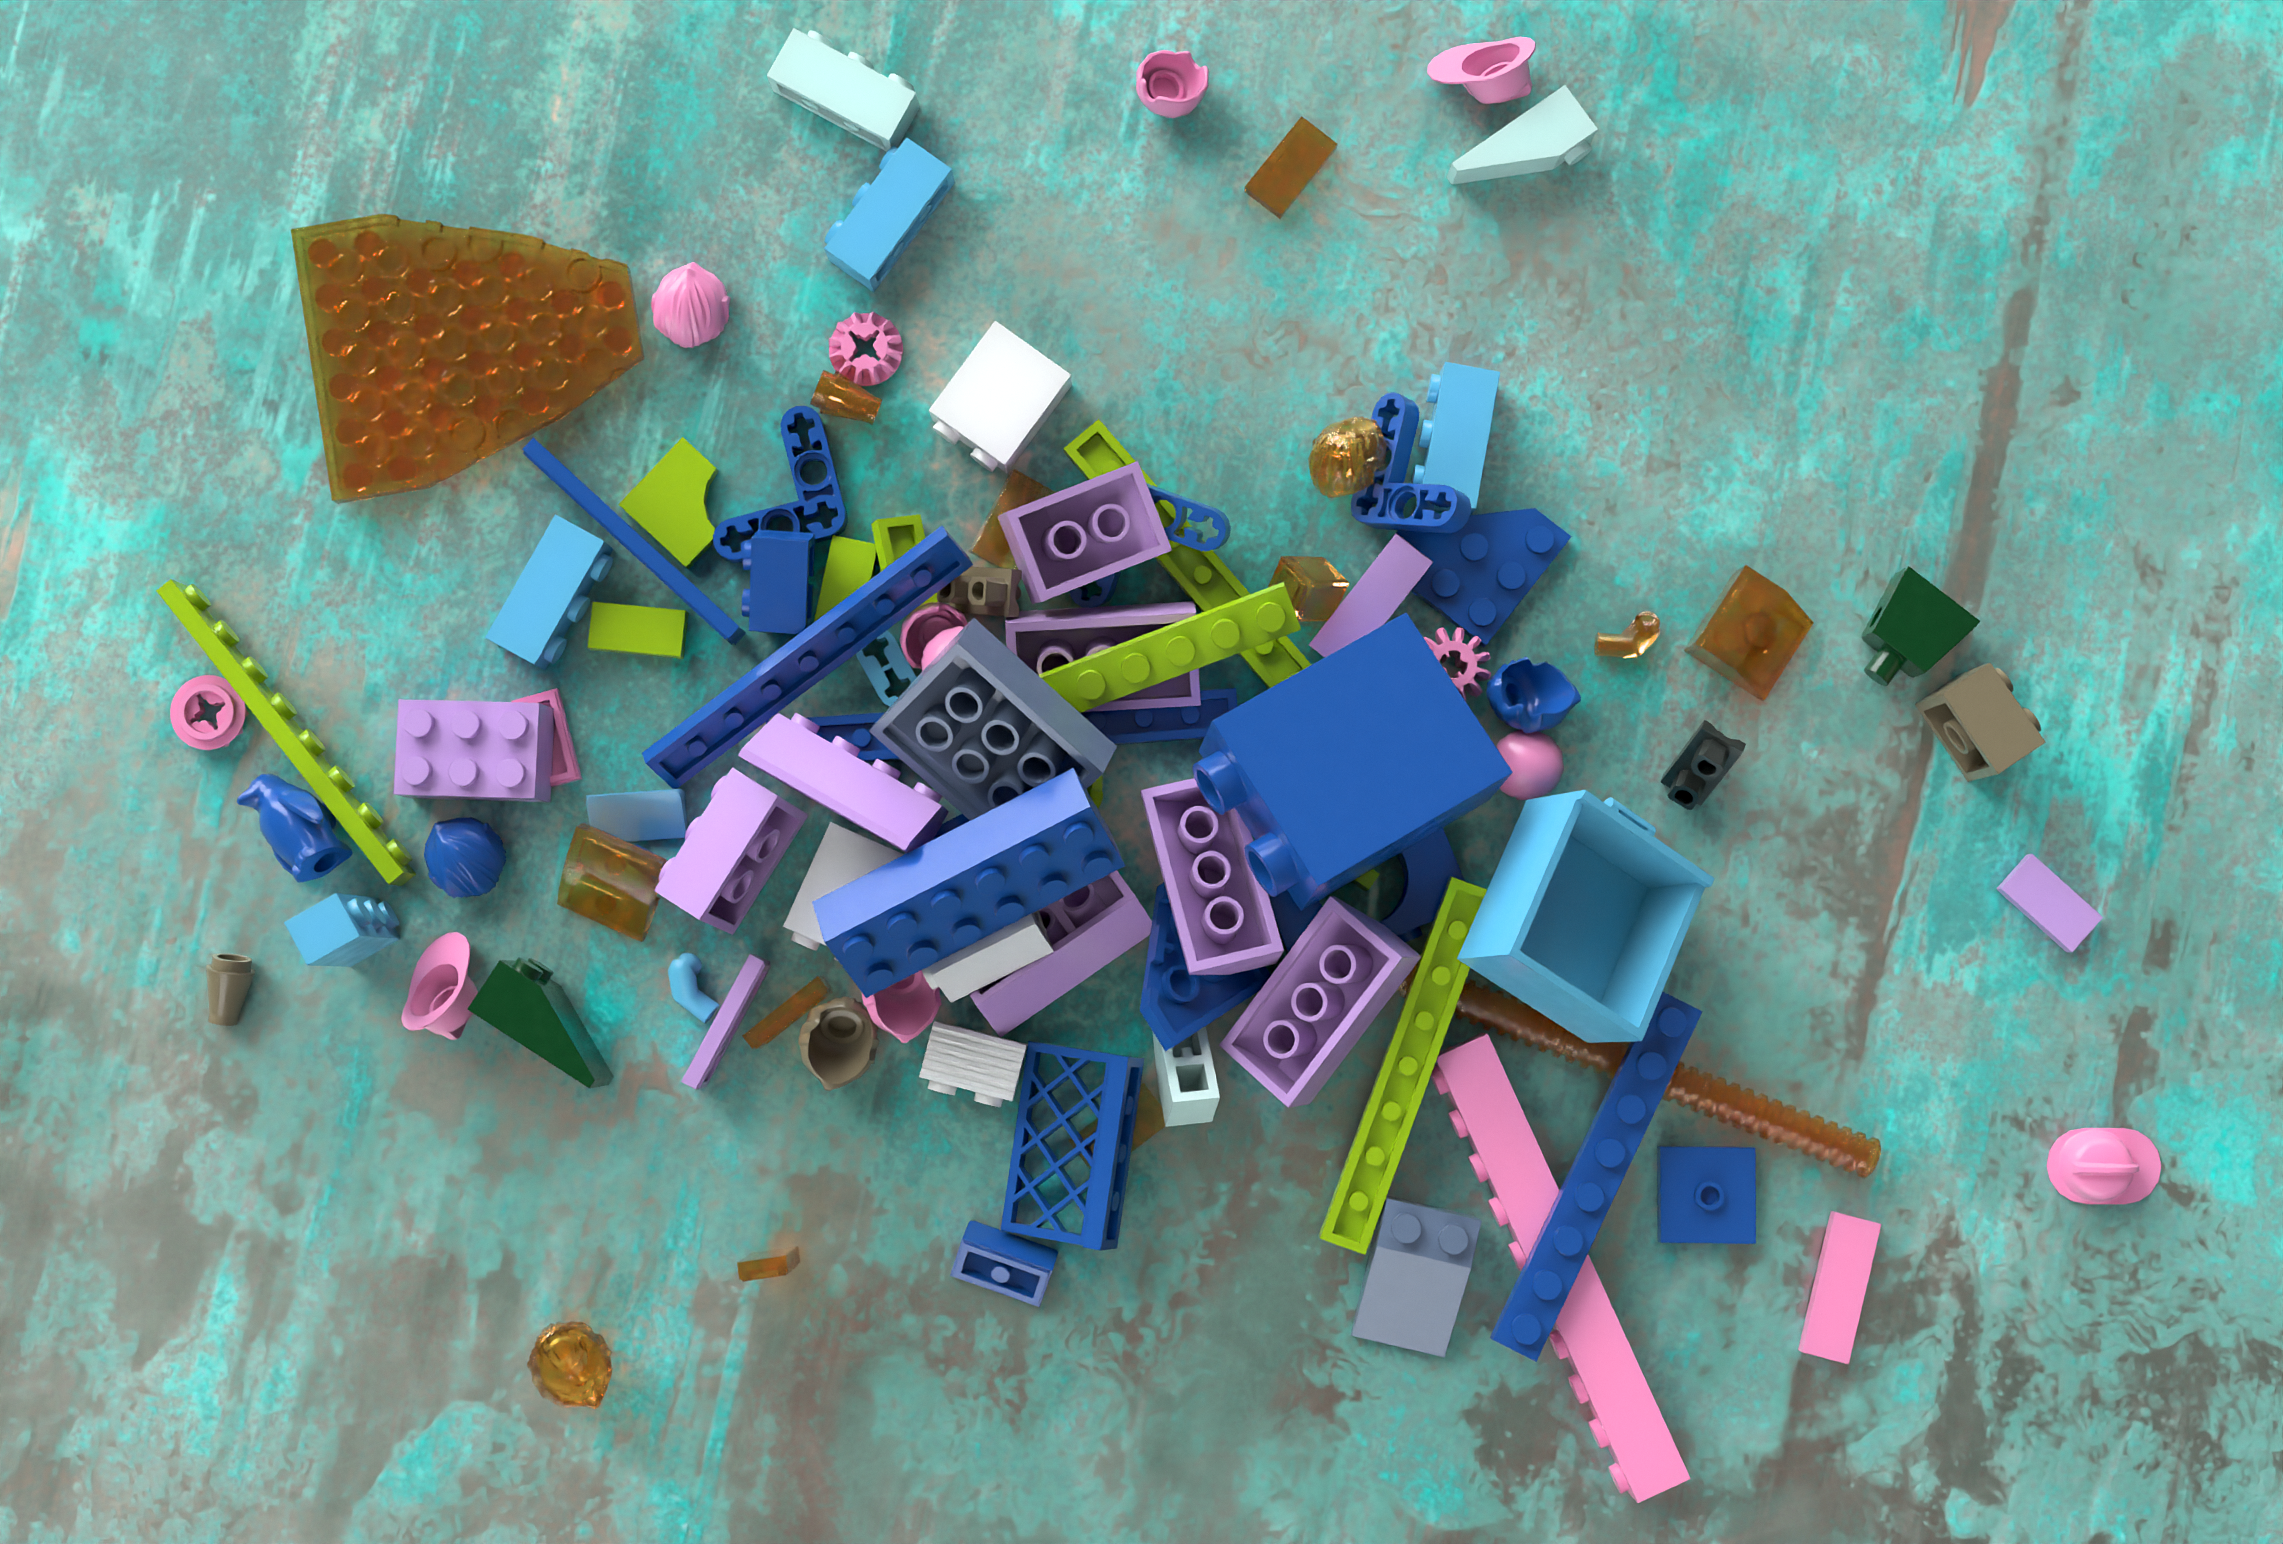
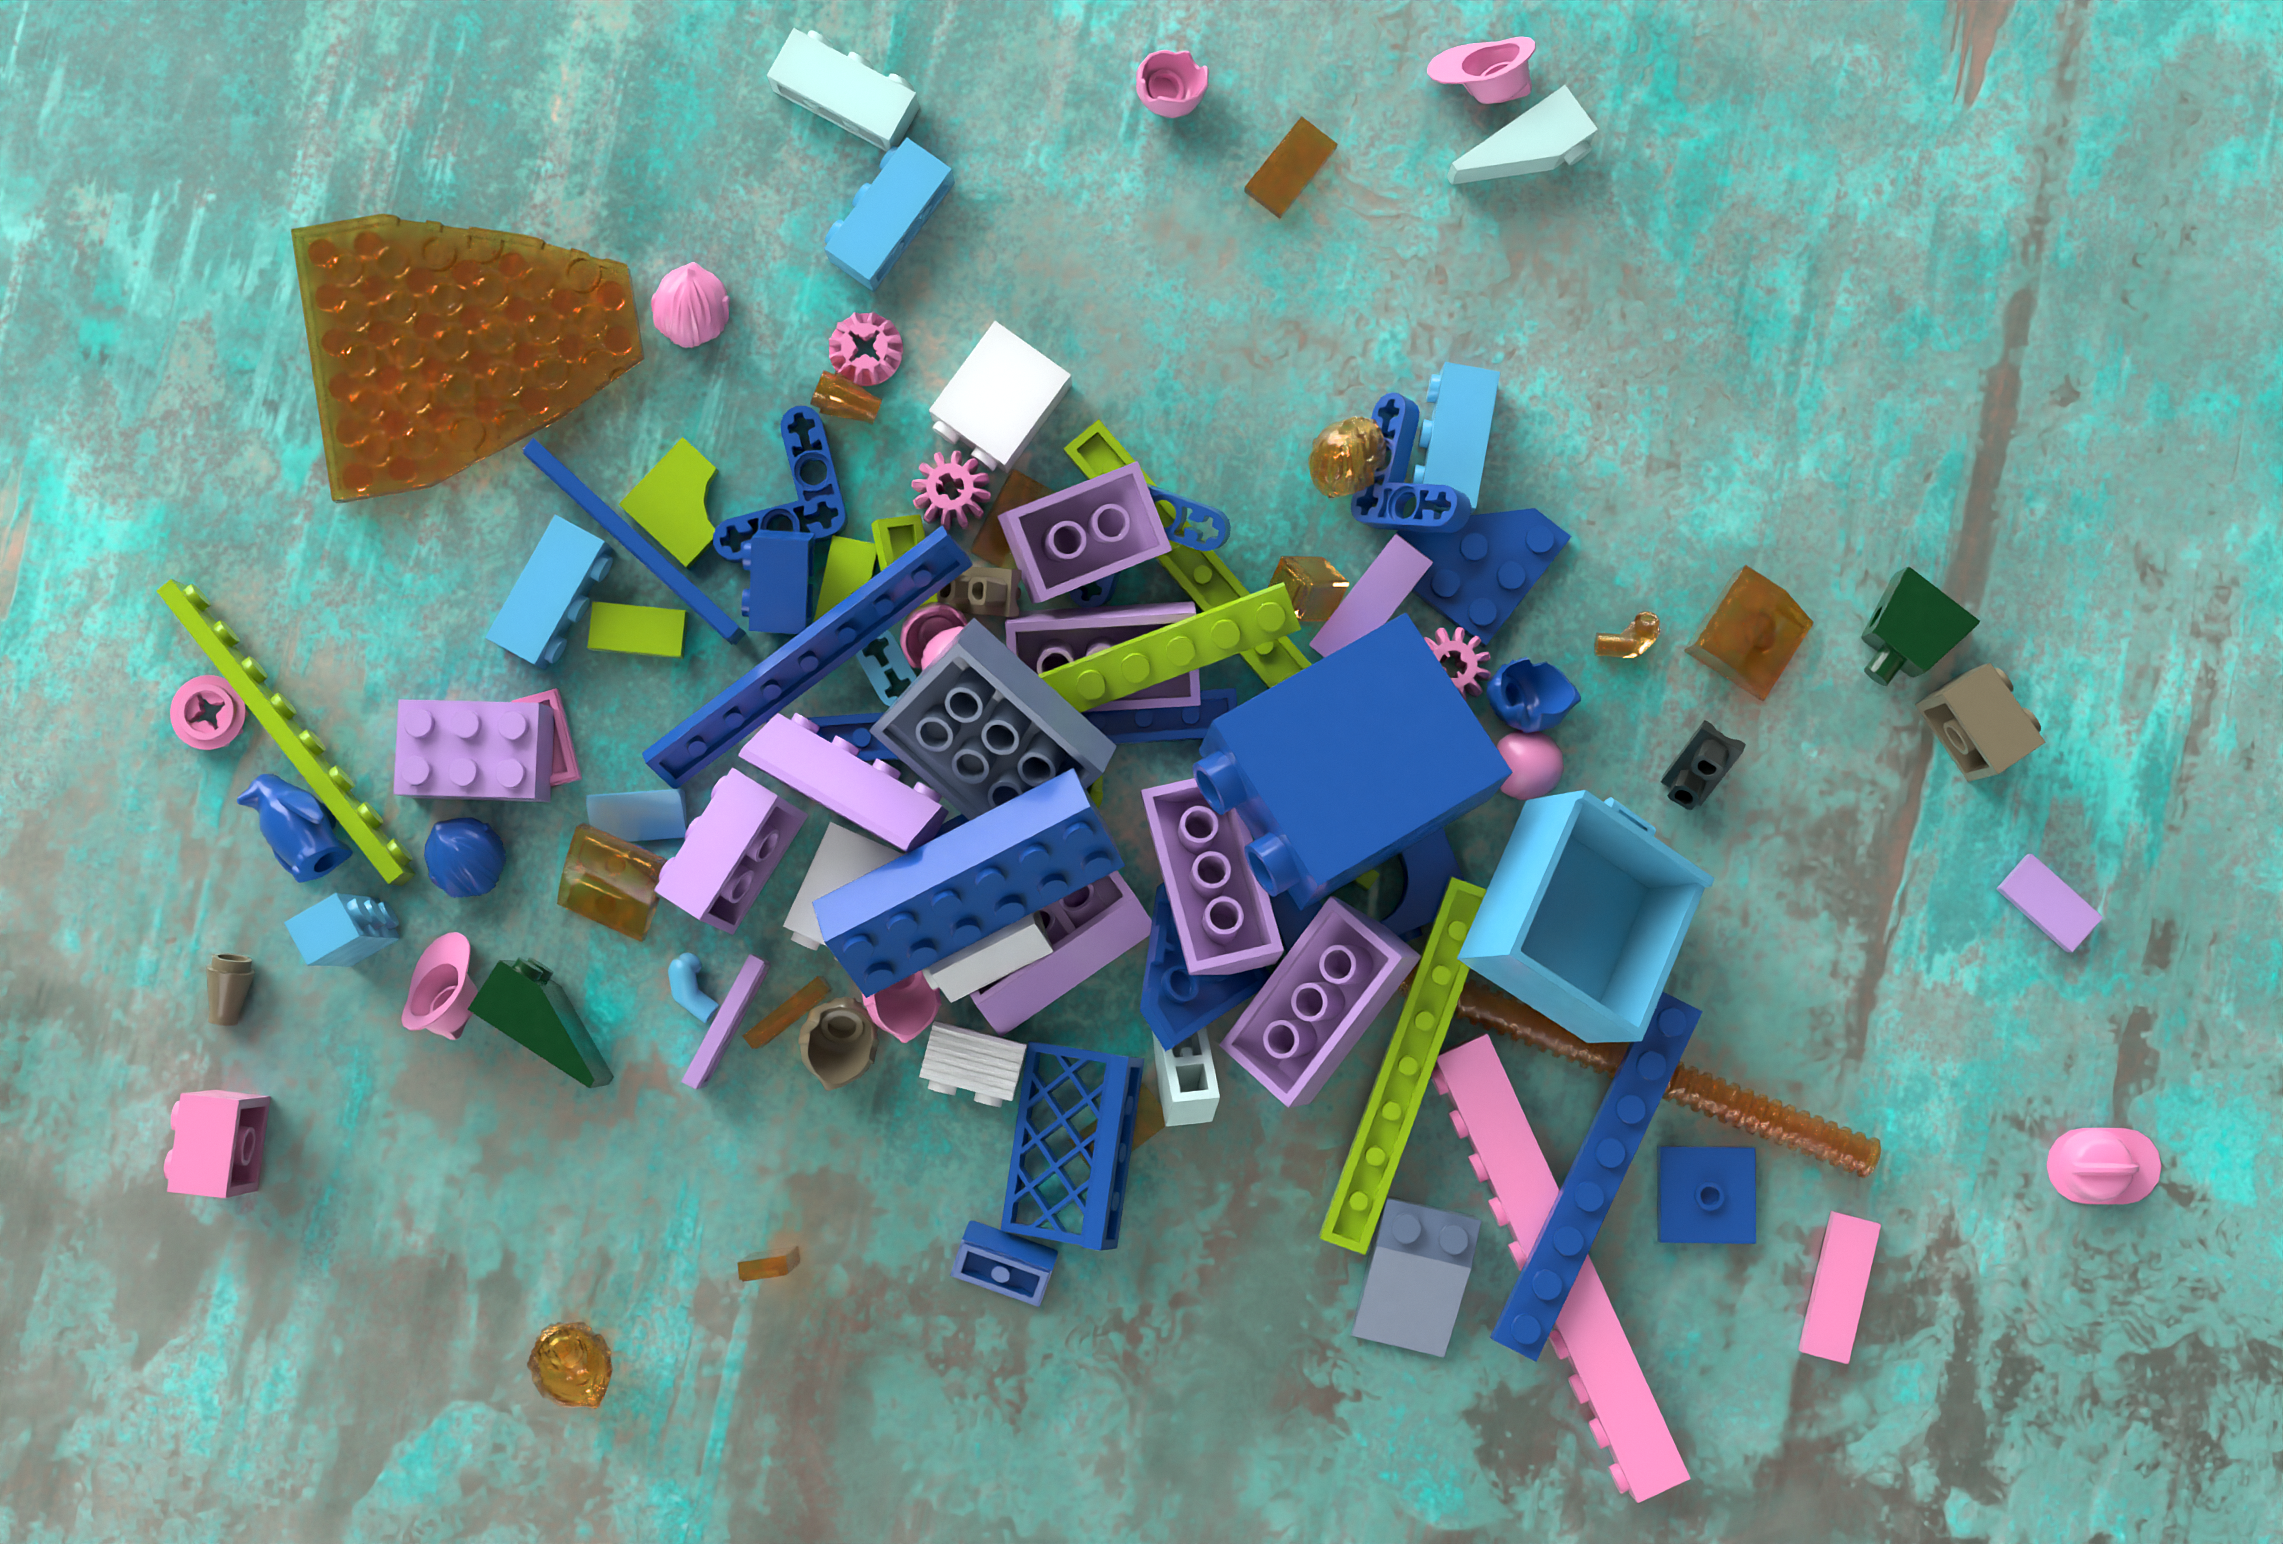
none -> bright pink brick [164,1090,271,1198]
none -> bright pink gear [911,451,991,531]

